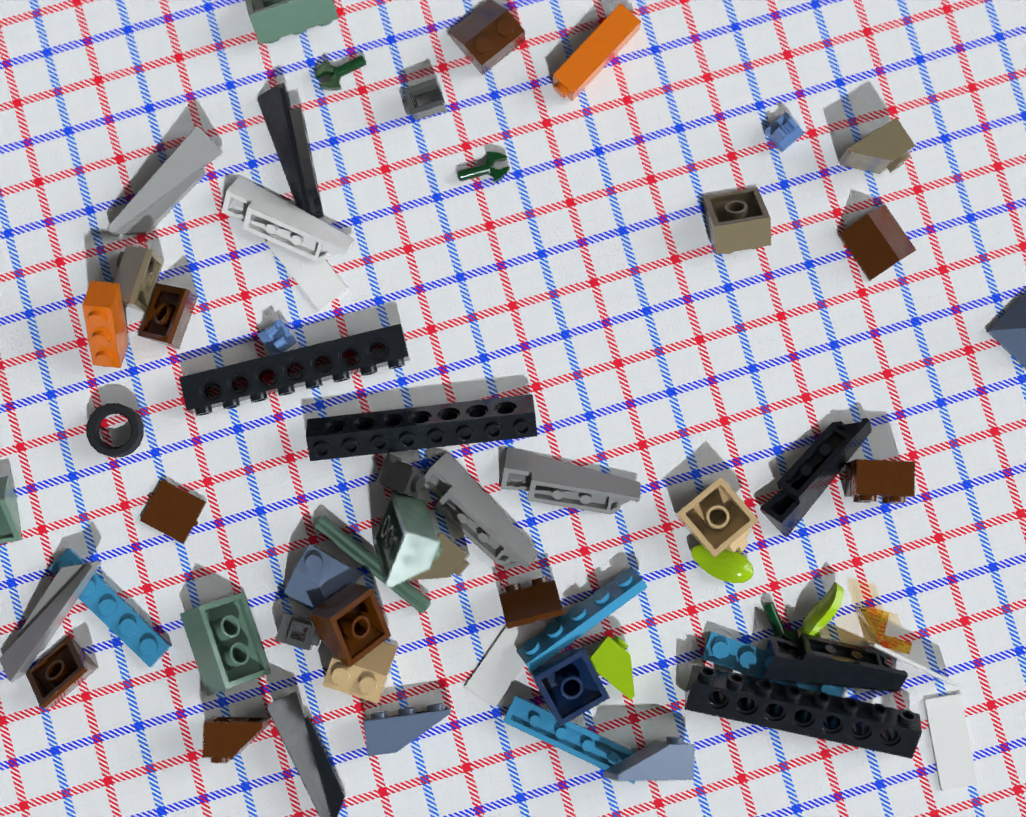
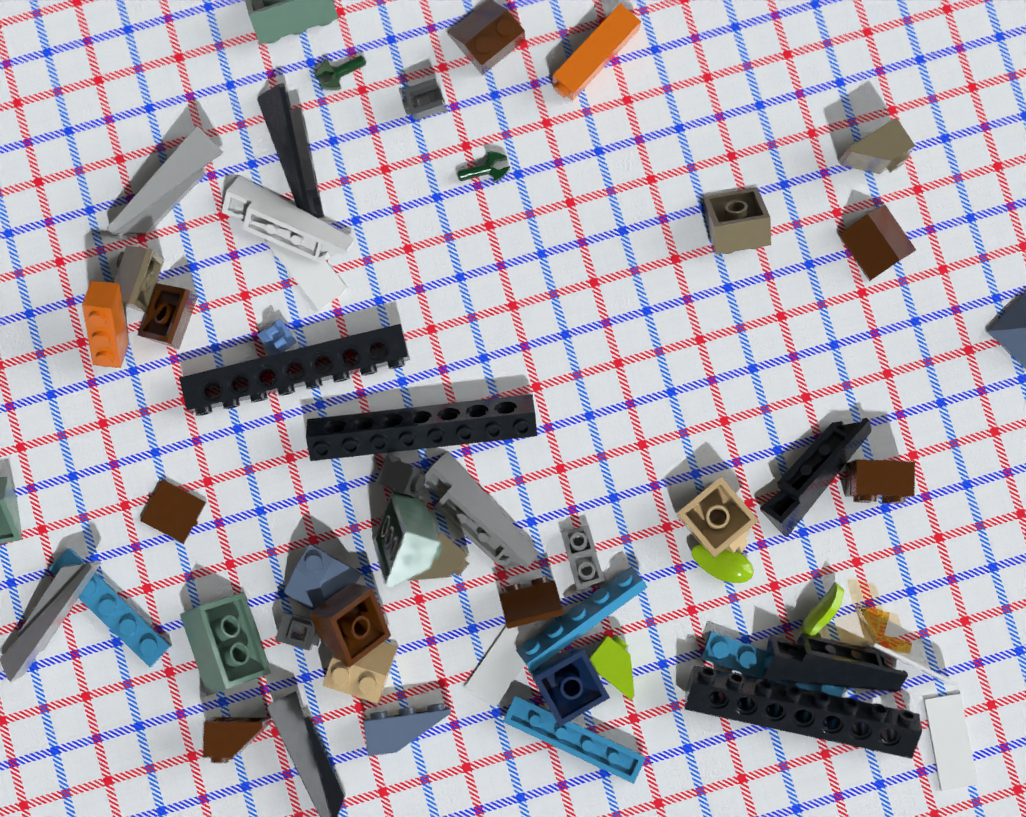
reddish brown slope [26,635,98,709] -> none
black tyre [86,403,144,458] -> none
sand green axle [315,516,431,613] -> none
light grey wedge [500,447,641,515] -> none
sand blue slope [603,736,695,781] -> none
dark green bar [763,602,798,644] -> none
medium blue tile [764,112,805,153] -> none
none -> light grey slope [561,525,605,591]

